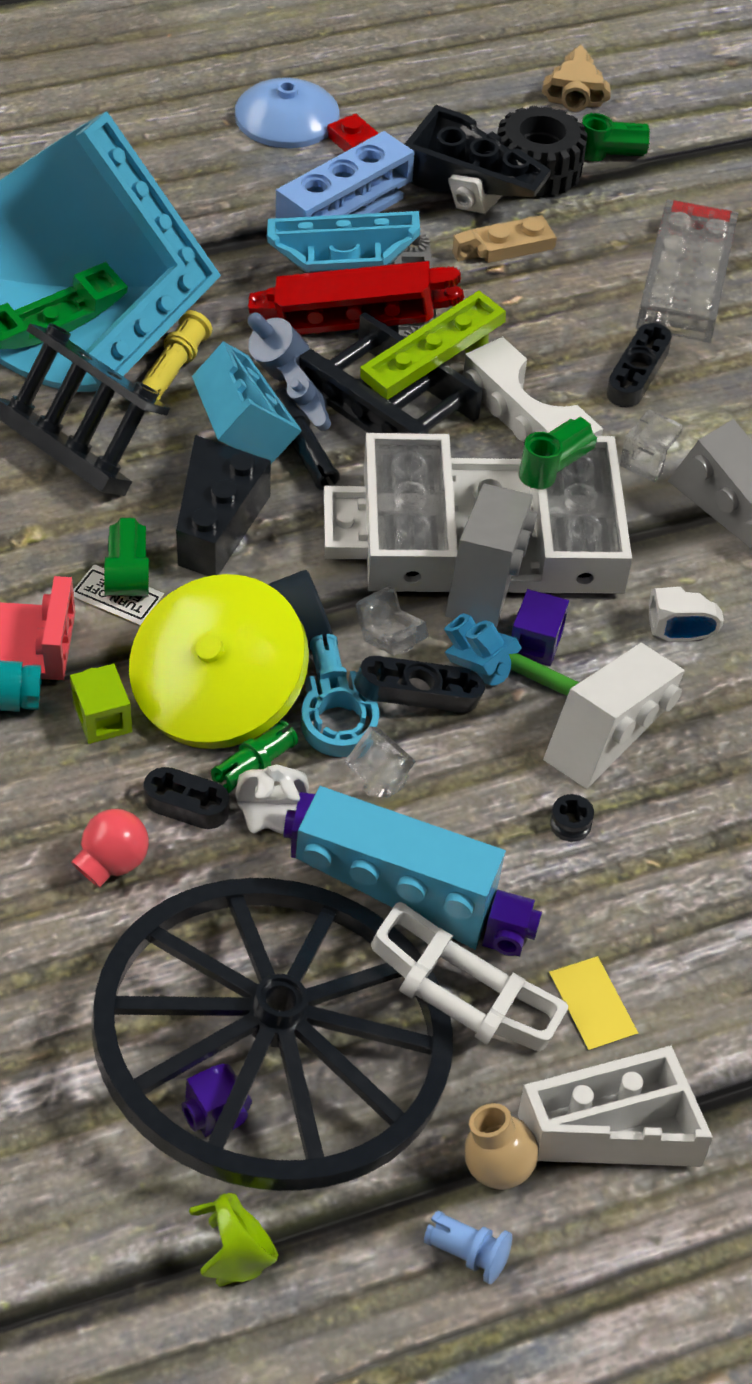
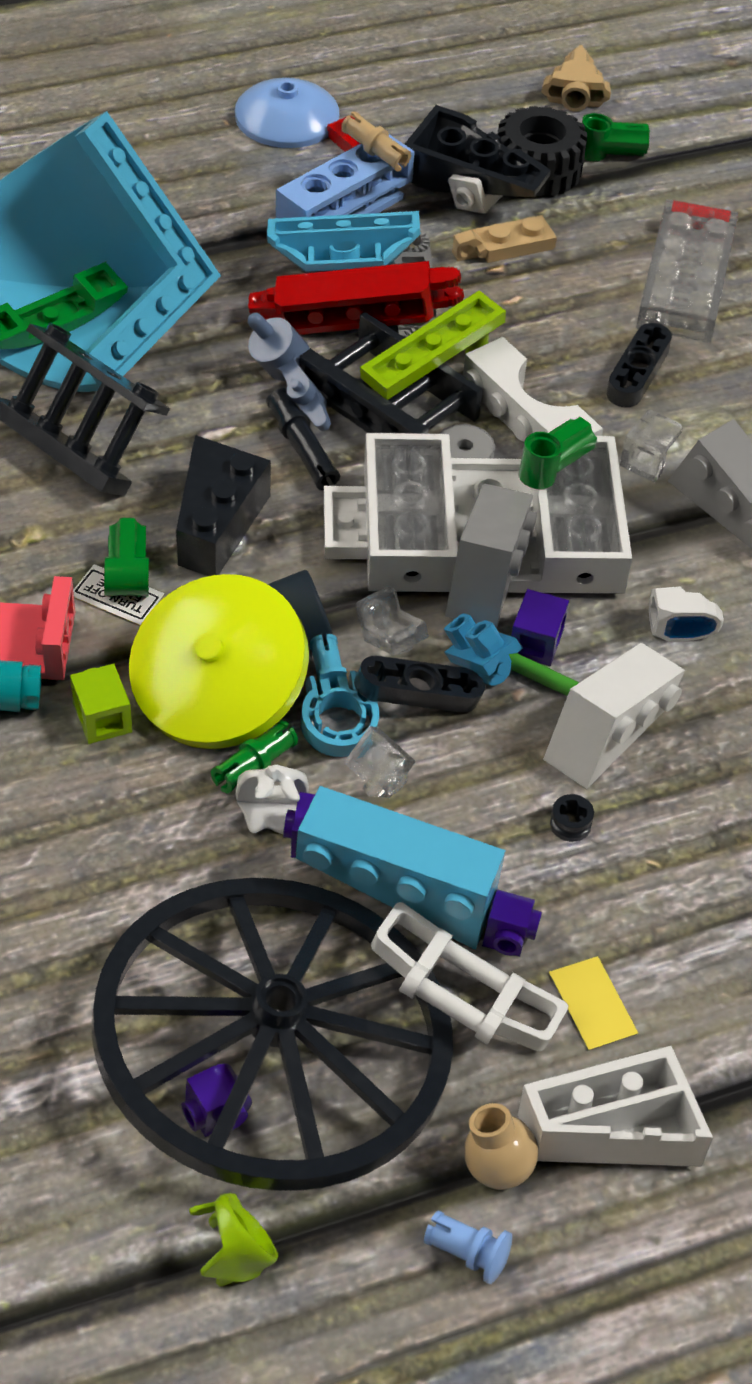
coral piece [71,809,149,888] -> none
light yellow pin [141,310,213,400] -> none
black beam [143,767,230,829] -> none
medium azure wedge [192,341,302,464] -> none
none -> tan pin [341,111,411,172]
none -> light grey piece [439,424,496,459]

